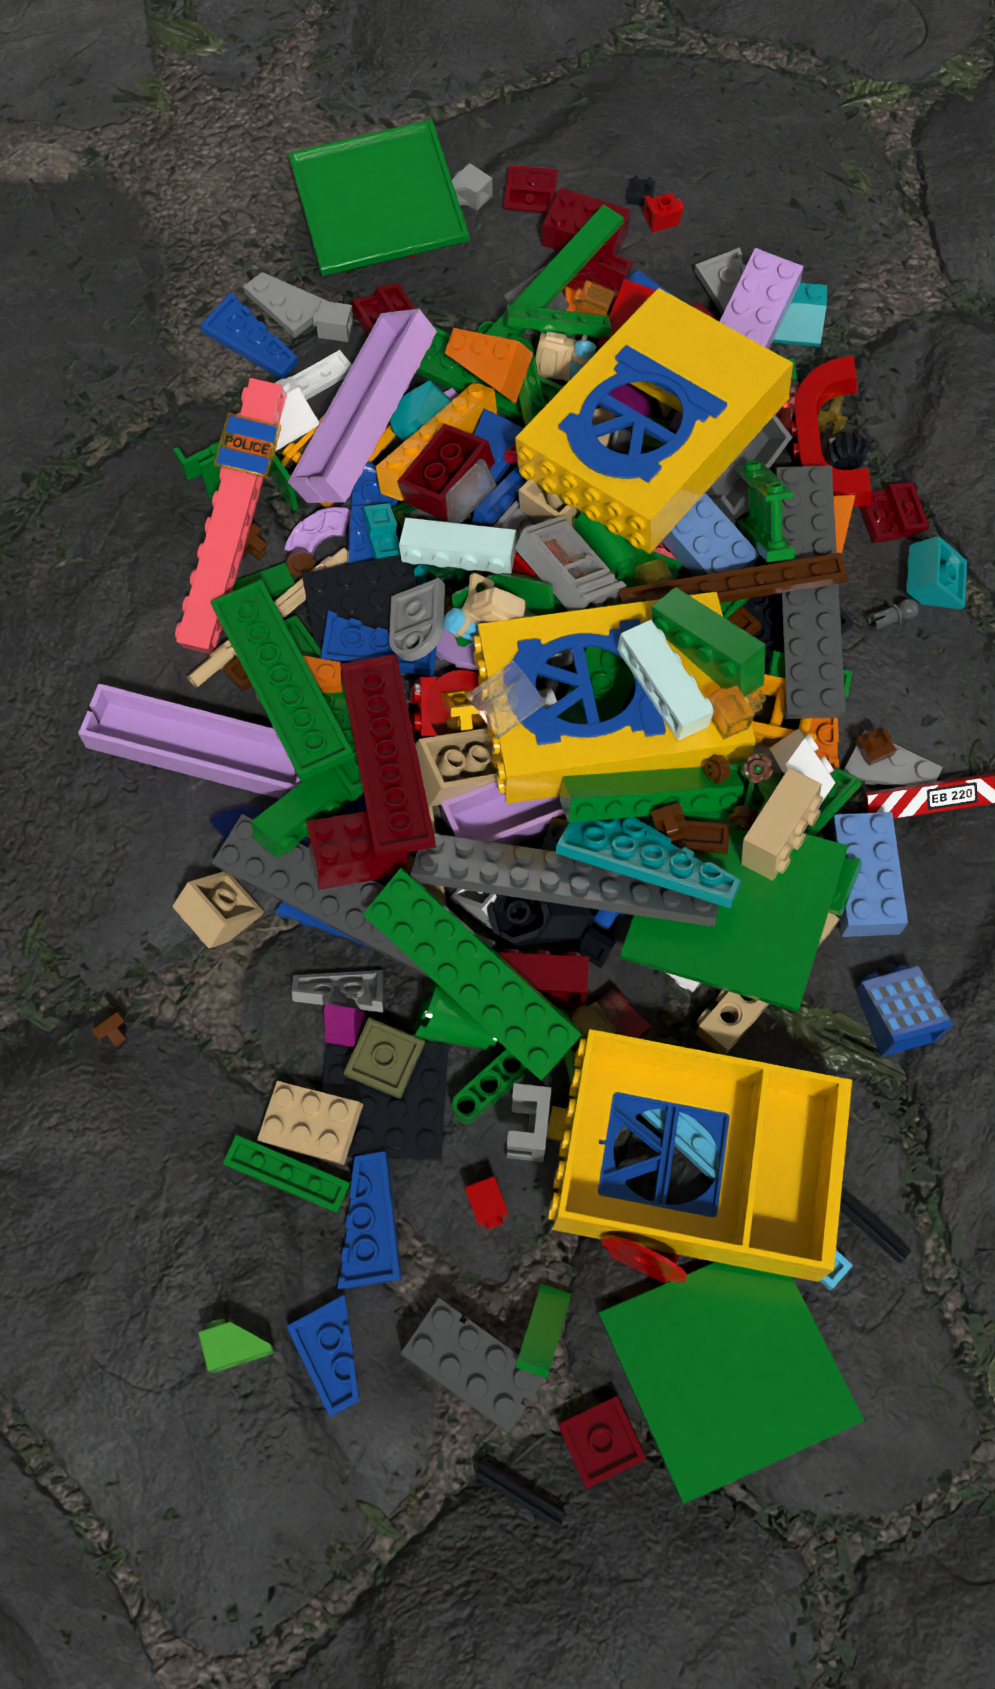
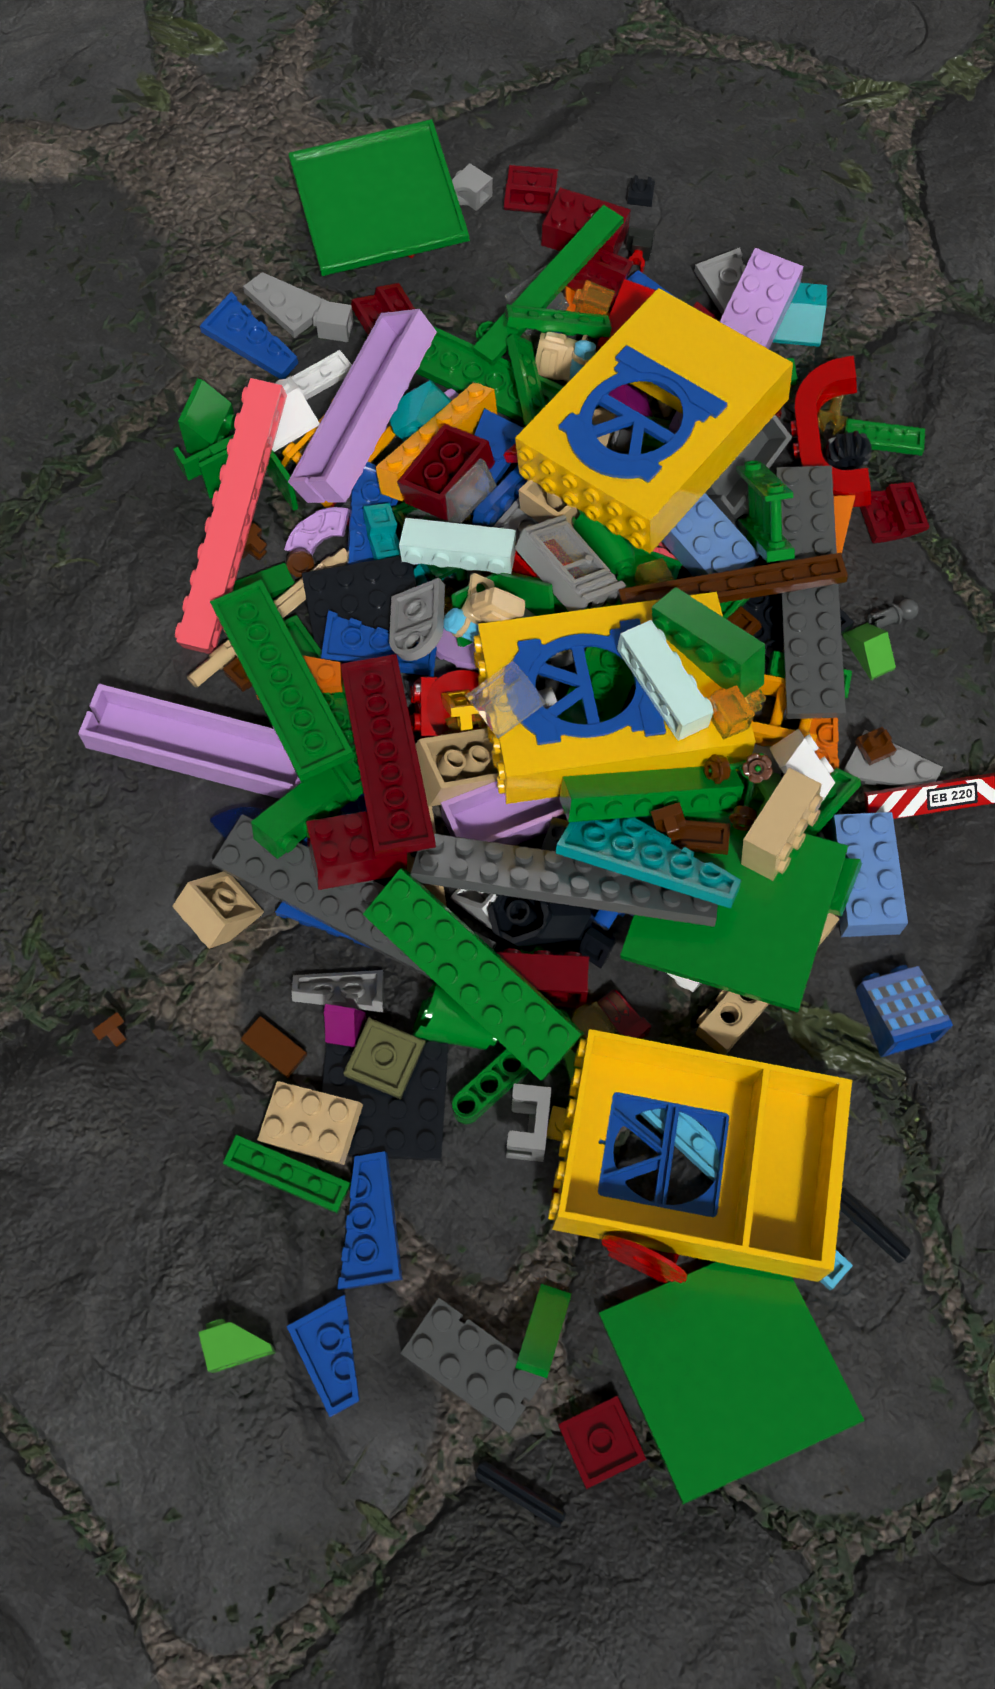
piece [213,412,282,479] -> none
orange wedge [445,328,533,404] -> none
red brick [465,1176,508,1230] -> none
red brick [643,192,684,233] -> none
clear red tile [780,378,798,432] -> none
teal slope [906,536,967,609] -> none
none -> green slope [178,379,236,454]
none -> reddish brown tile [241,1016,307,1078]
none -> pearl dark grey piece [627,227,654,273]
none -> bright green slope [843,623,896,680]
none -> green plate [844,419,926,456]

